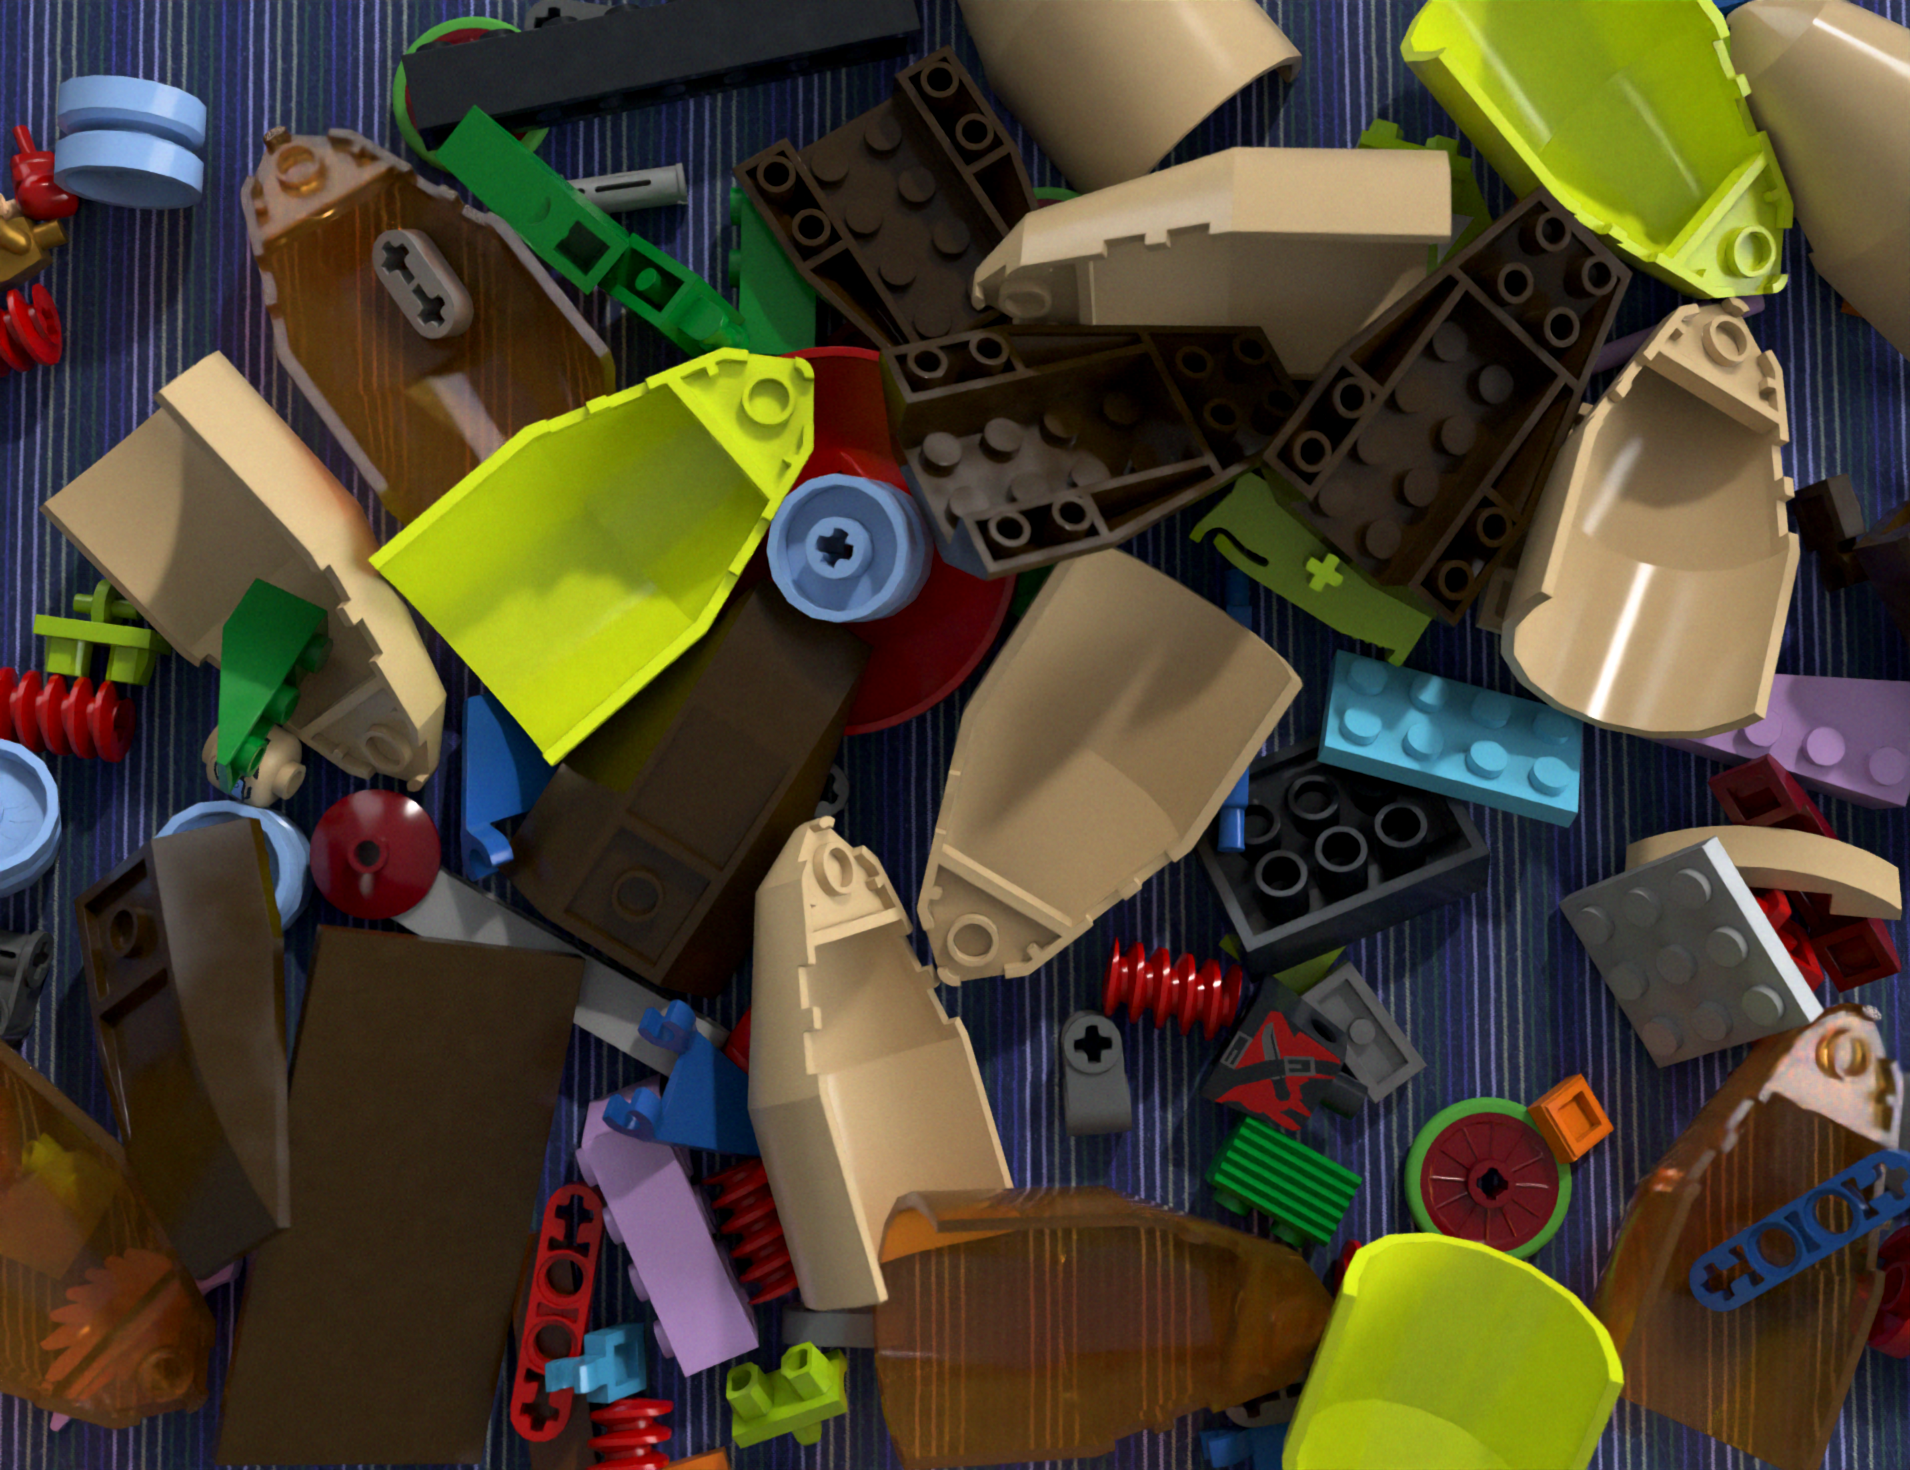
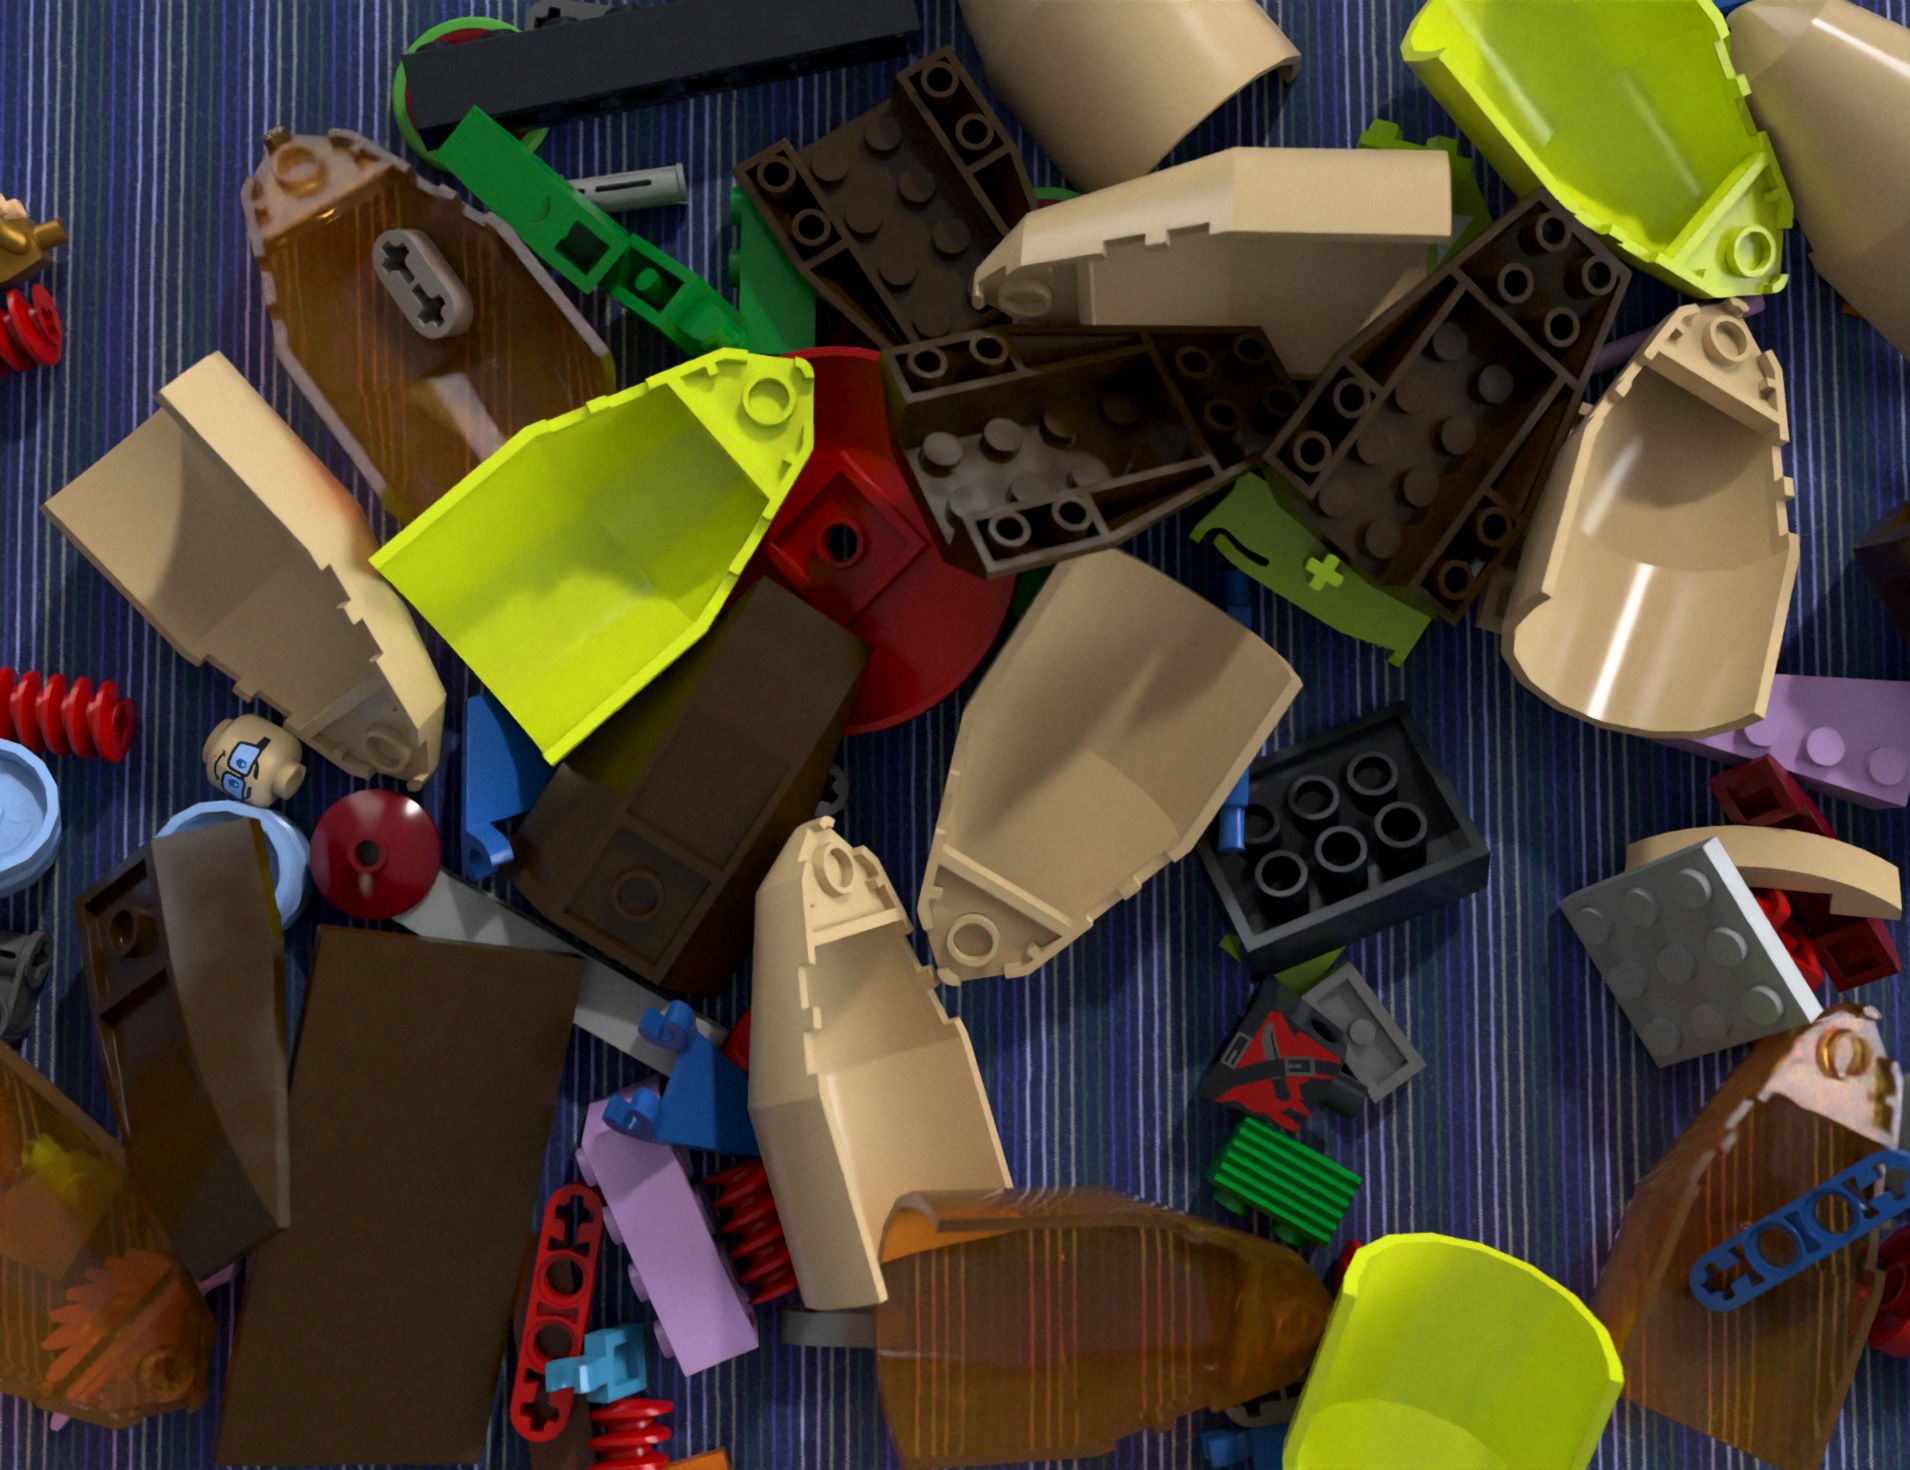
red piece [9,125,79,222] -> none
lime hips [33,579,172,687] -> none
light blue wheel [54,75,207,210] -> none
green slope [217,577,333,794] -> none
lime hips [726,1341,848,1448] -> none
light blue wheel [766,473,934,623] -> none
dark grey piece [1060,1008,1132,1137] -> none
red piece [1101,936,1242,1042] -> none
medium azure plate [1317,649,1582,828] -> none
dark red wheel [1404,1097,1572,1260] -> none
orange tile [1526,1073,1614,1164] -> none
dark brown plate [1790,473,1870,592] -> none

